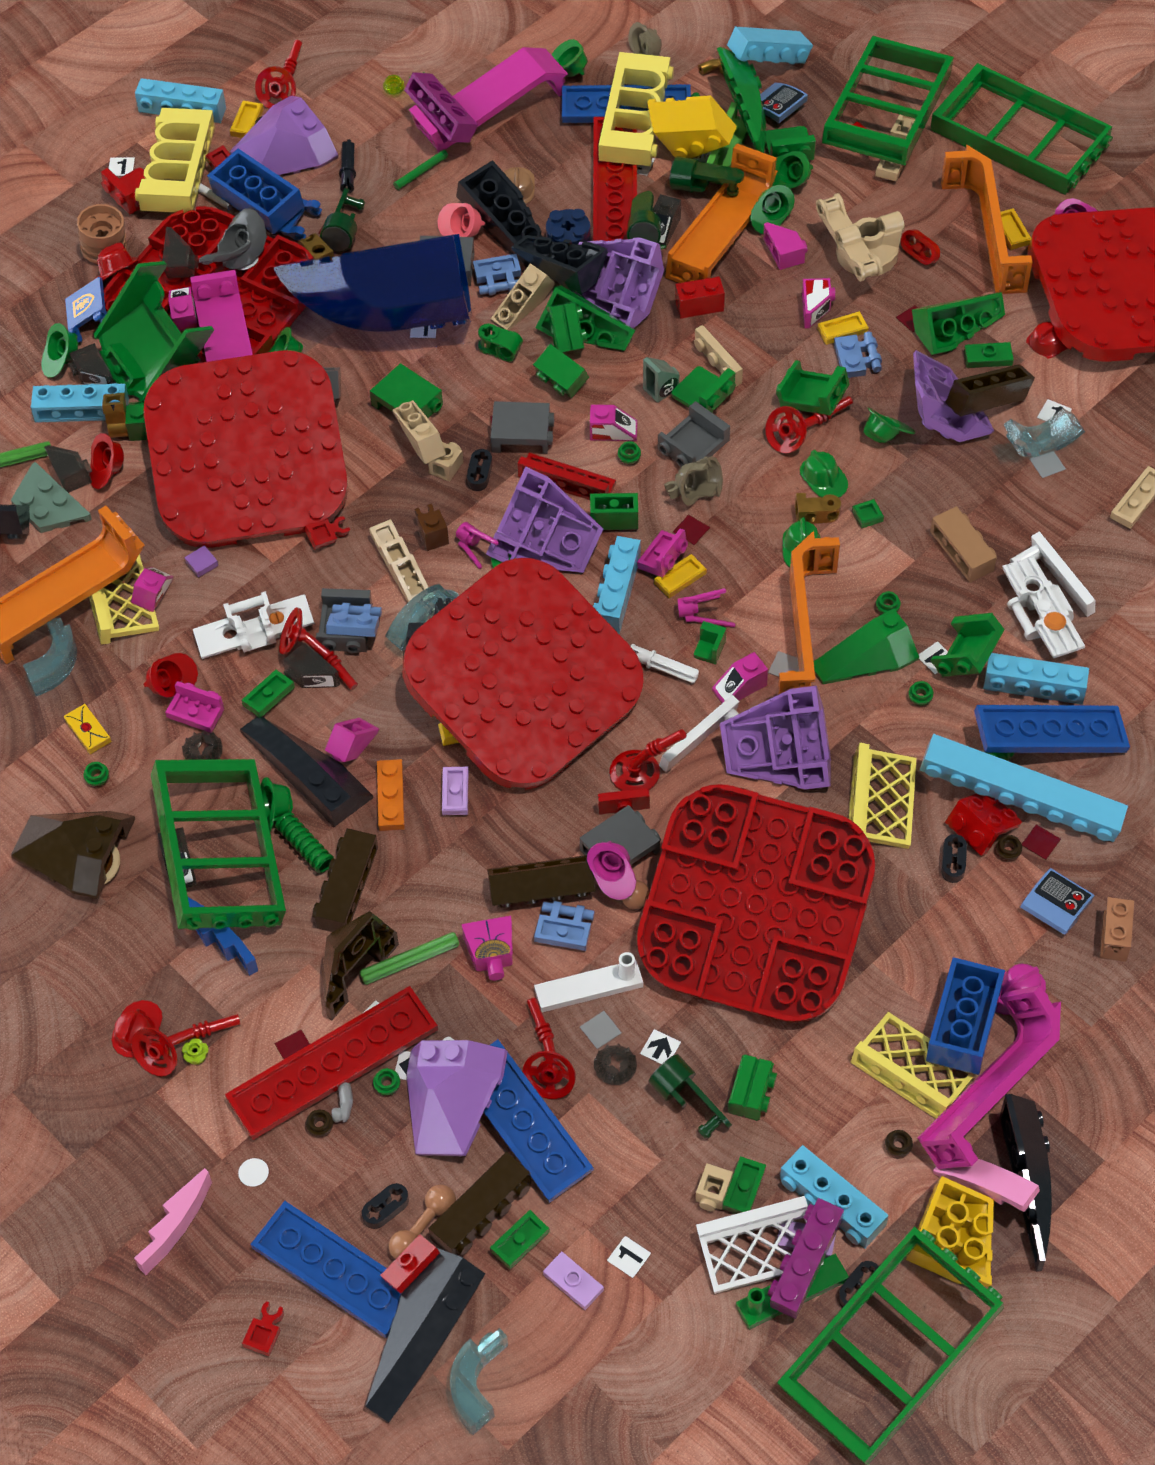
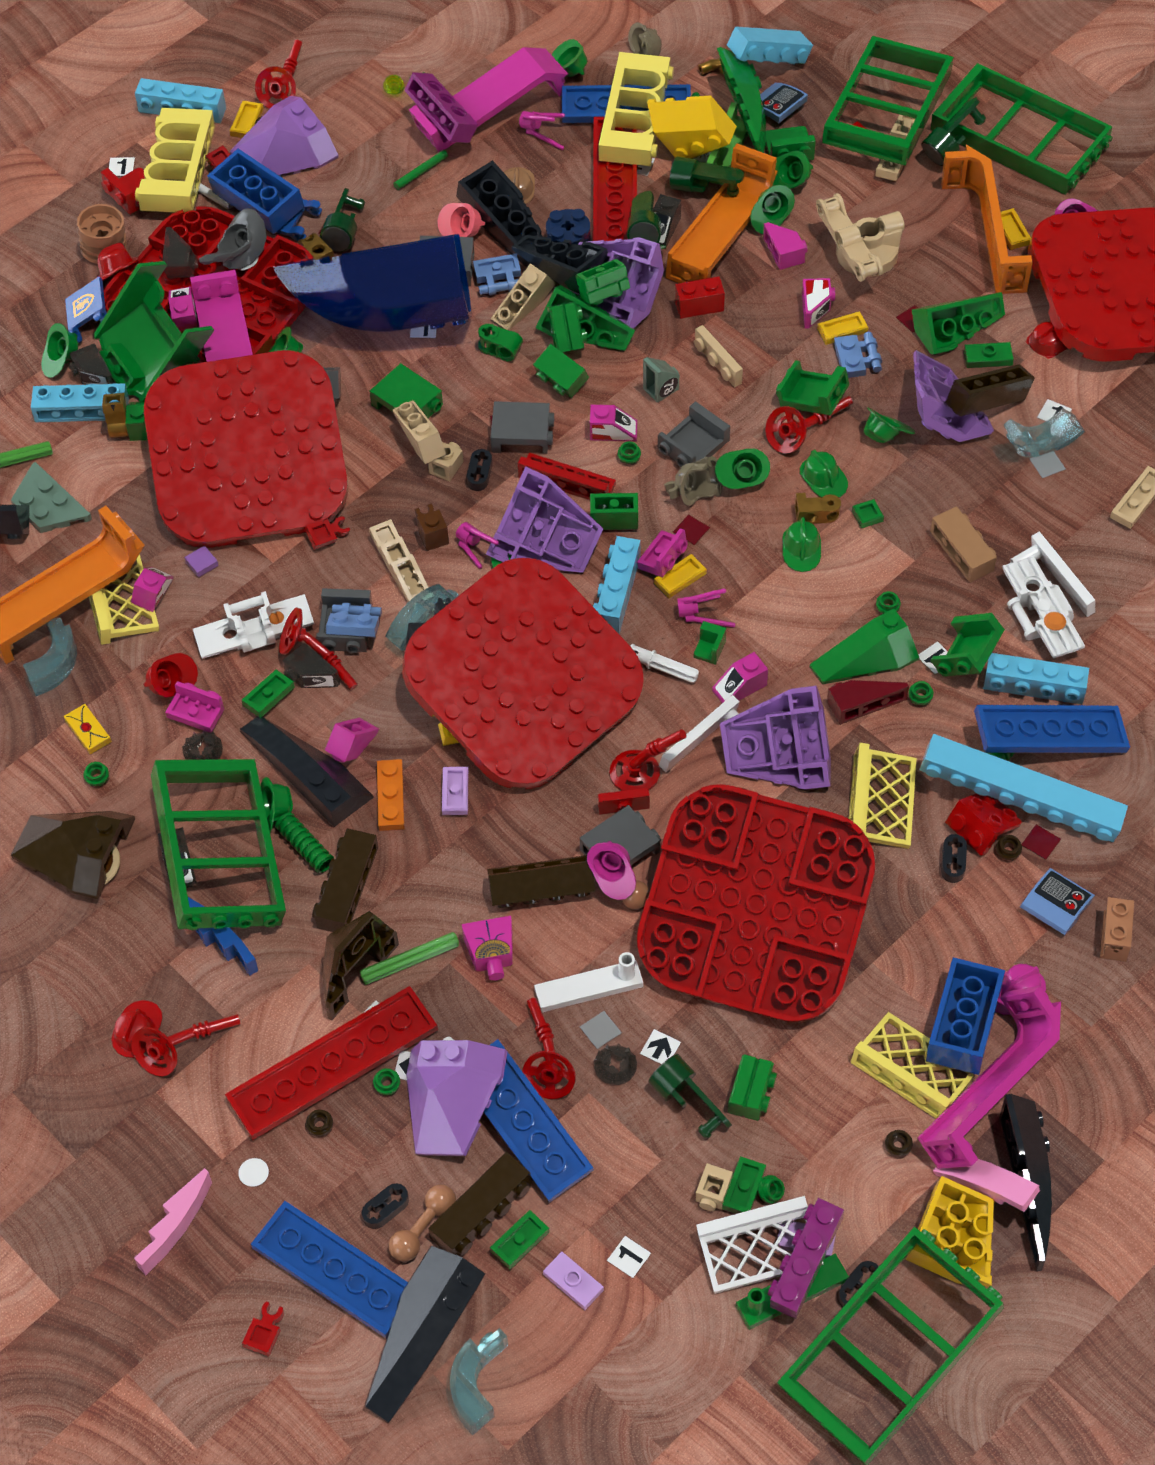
clear smoke slope [44,445,92,493] -> none
red piece [89,433,124,489] -> none
lime plate [182,1039,209,1065] -> none
dark red sticker [274,1030,310,1059] -> none
light grey arm [331,1082,353,1123] -> none
black axle [339,139,356,193] -> none
plate [380,1234,440,1294] -> none
medium blue plate [534,901,595,951] -> none
green bracket [672,366,736,412] -> none
light grey sticker [768,651,799,676] -> none
orange panel [778,531,840,695] -> none
medium azure brick [780,1145,889,1249] -> none
red plate [900,229,940,265] -> none
none -> dark pink plant [519,111,565,150]
none -> green brick [576,259,630,305]
none -> green piece [715,448,770,489]
none -> green plate [758,1175,785,1203]
none -> dark red slope [827,680,909,725]
none -> dark green piece [921,97,986,166]

